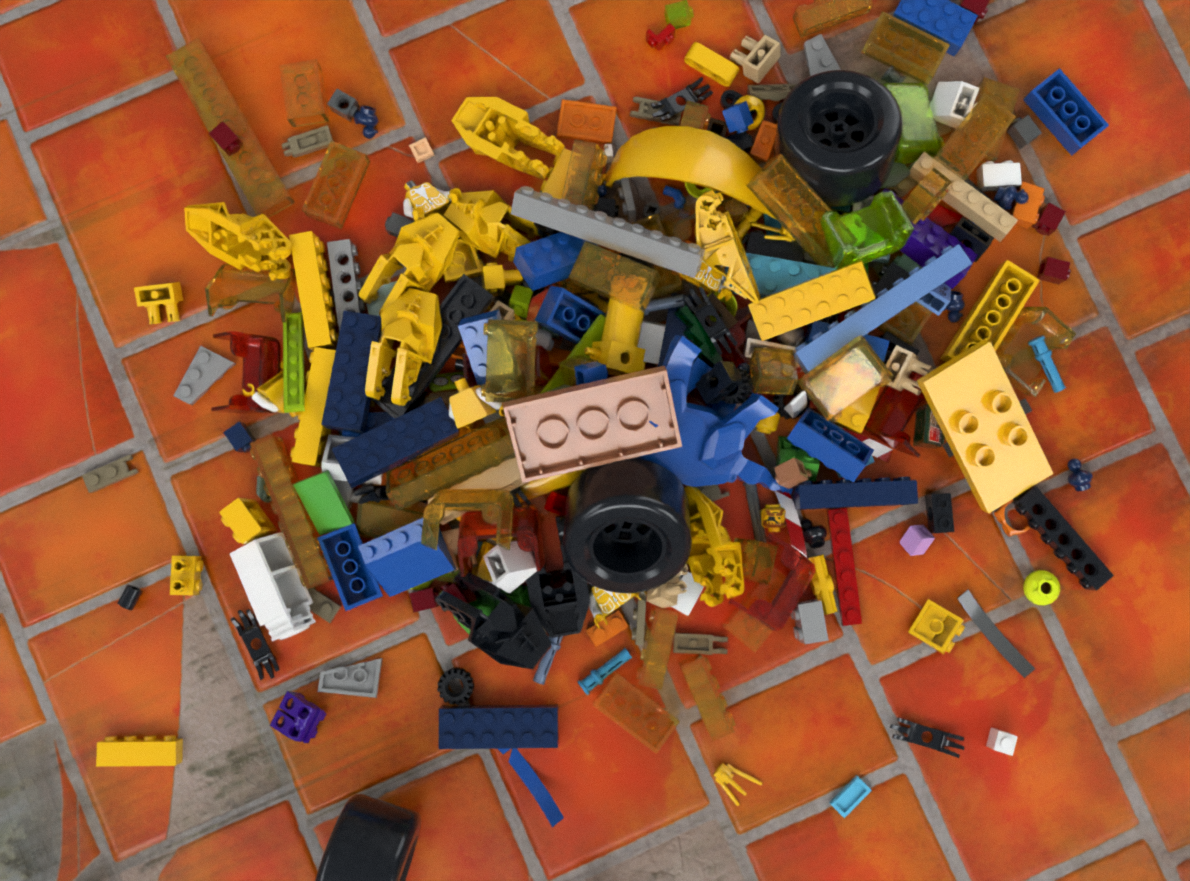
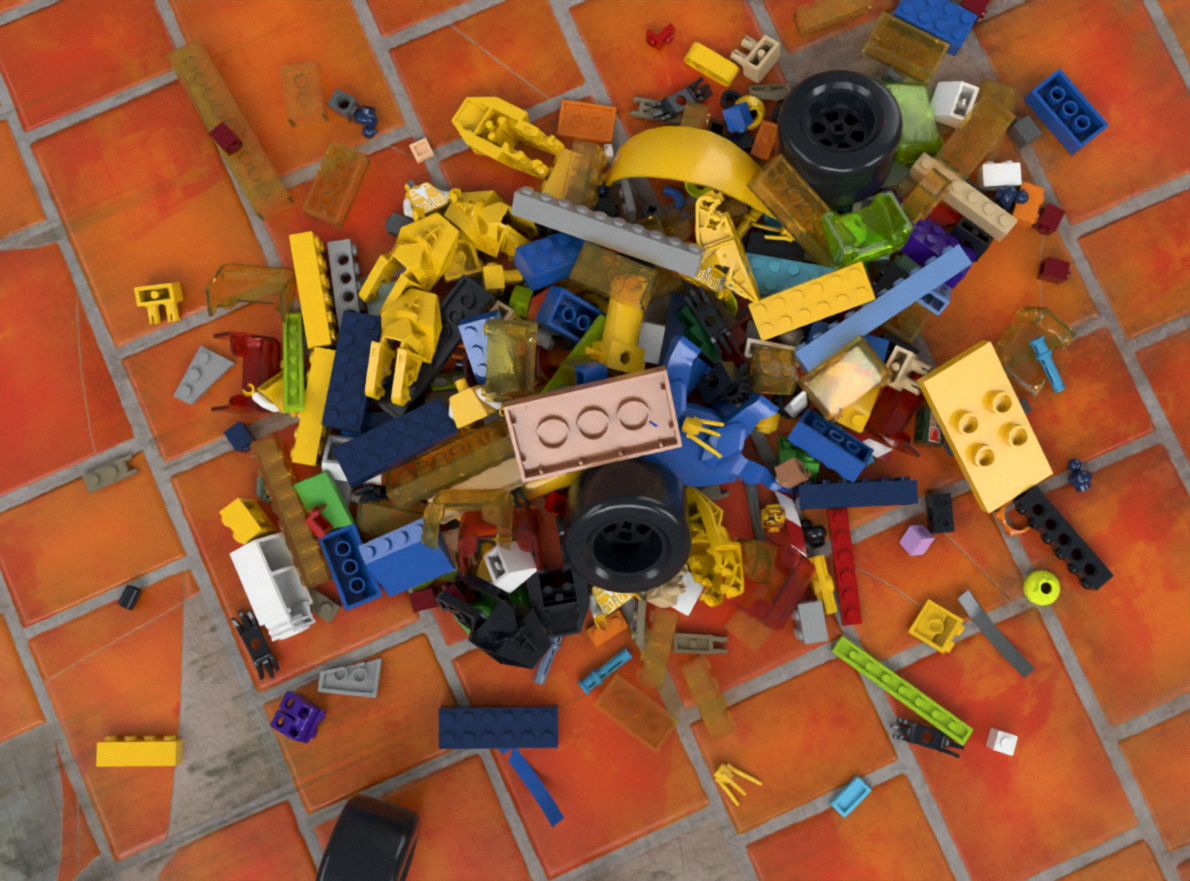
yellow brick [170,556,204,596] -> none
yellow connector [184,202,291,281] -> none
dark tan hinge [281,125,335,158] -> none
black tyre [437,668,474,705] -> none
sand blue pin [644,294,685,316] -> none
clear neon green brick [664,0,694,29] -> none
light grey wing [803,34,841,76] -> none
yellow brick [940,260,1040,362] -> none
dark blue animal [943,291,965,323] -> none
none -> red bracket [304,504,333,539]
none -> yellow plant [682,416,724,458]
none -> lime tile [830,635,974,746]

